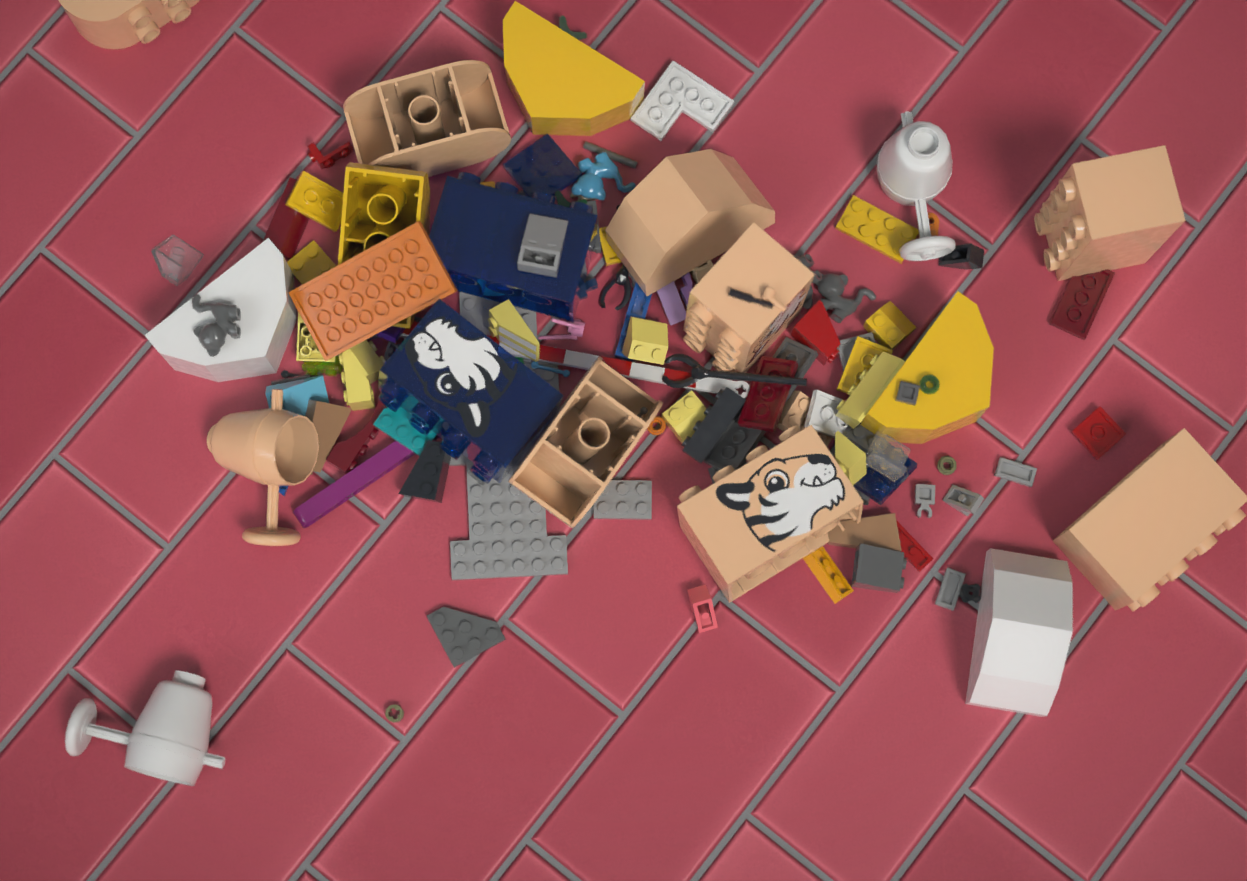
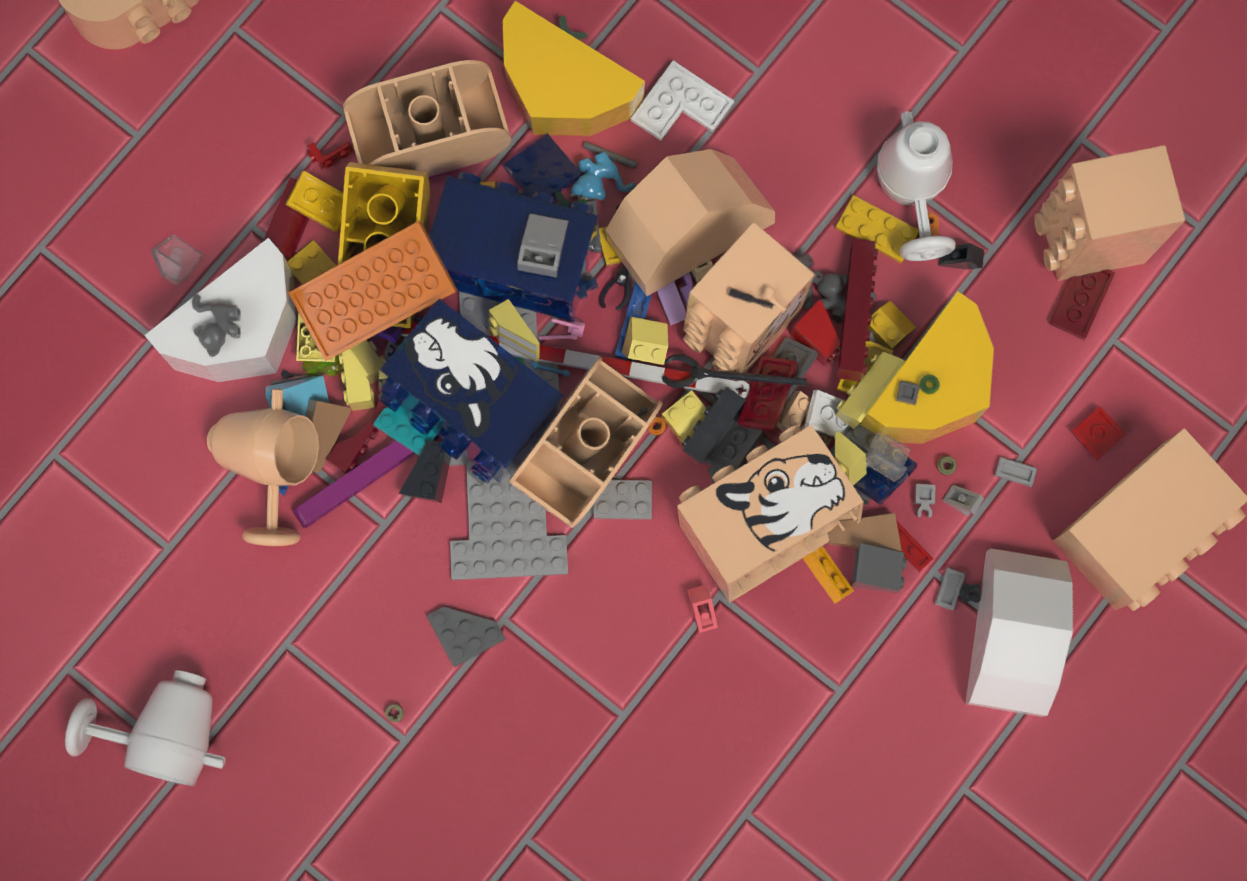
none -> dark red brick [837,238,878,382]

